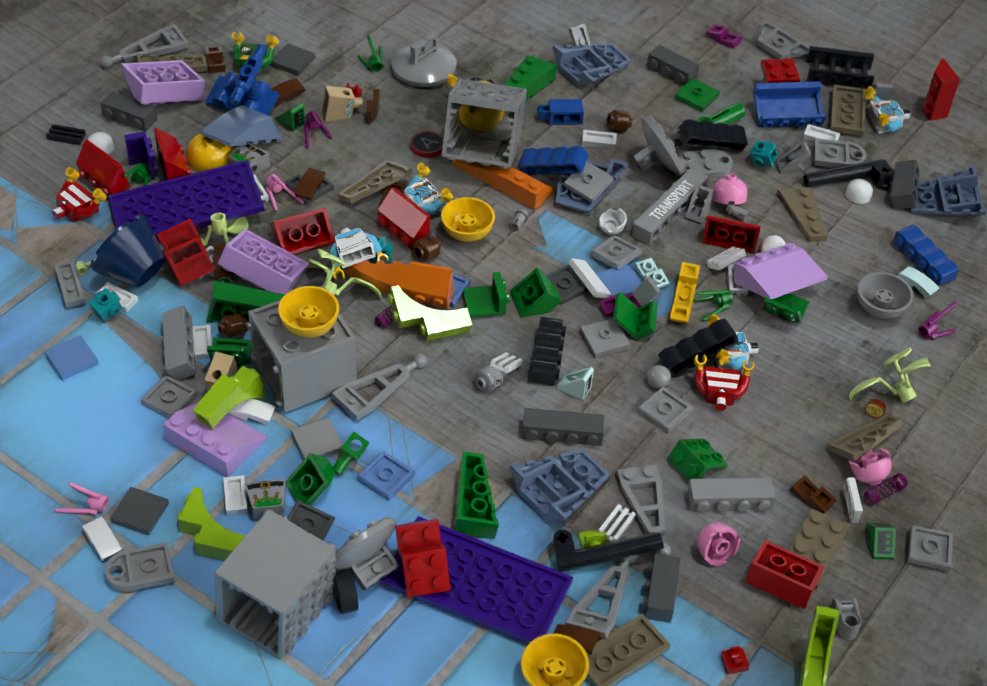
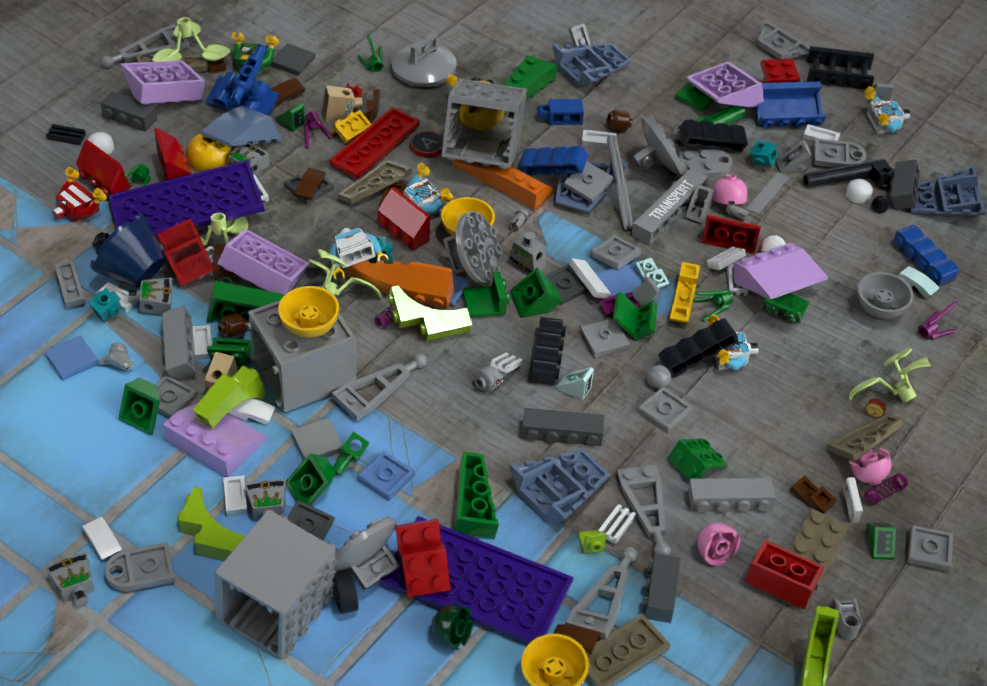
bright pink plant [54,482,109,515] -> none
yellowish green hand [76,259,96,276] -> none
dark grey tile [110,487,169,535] -> none
dark purple bracket [124,131,158,179] -> none
bright pink plant [265,174,304,211] -> none
red slope [270,207,335,254] -> none
reddish brown head [413,235,441,261] -> none
black axle [553,530,664,572] -> none
white hair [599,208,627,235] -> none
dark grey brick [647,45,699,85] -> none
red torso [694,355,754,411] -> none
magenta slope [706,24,742,49] -> none
red tile [721,646,750,674] -> none
dark tan wing [777,188,827,242] -> none
dark tan plate [830,85,866,136] -> none
red slope [922,59,960,121] -> none
none -> light grey torso [46,551,94,606]
none -> black plate [92,232,110,249]
none -> light grey animal [98,342,134,371]
none -> green slope [118,377,160,435]
none -> light grey torso [128,278,172,316]
none -> yellowish green plant [151,17,230,62]
none -> red plate [330,107,420,180]
none -> yellow bracket [331,110,372,144]
none -> dark green cylinder [432,604,473,650]
none -> light grey bracket [443,211,502,285]
none -> light grey torso [509,232,546,274]
none -> light grey axle [607,135,633,230]
none -> lavender slope [686,61,764,107]
none -> light grey sticker [747,172,790,214]
none -> black plate [871,196,889,213]

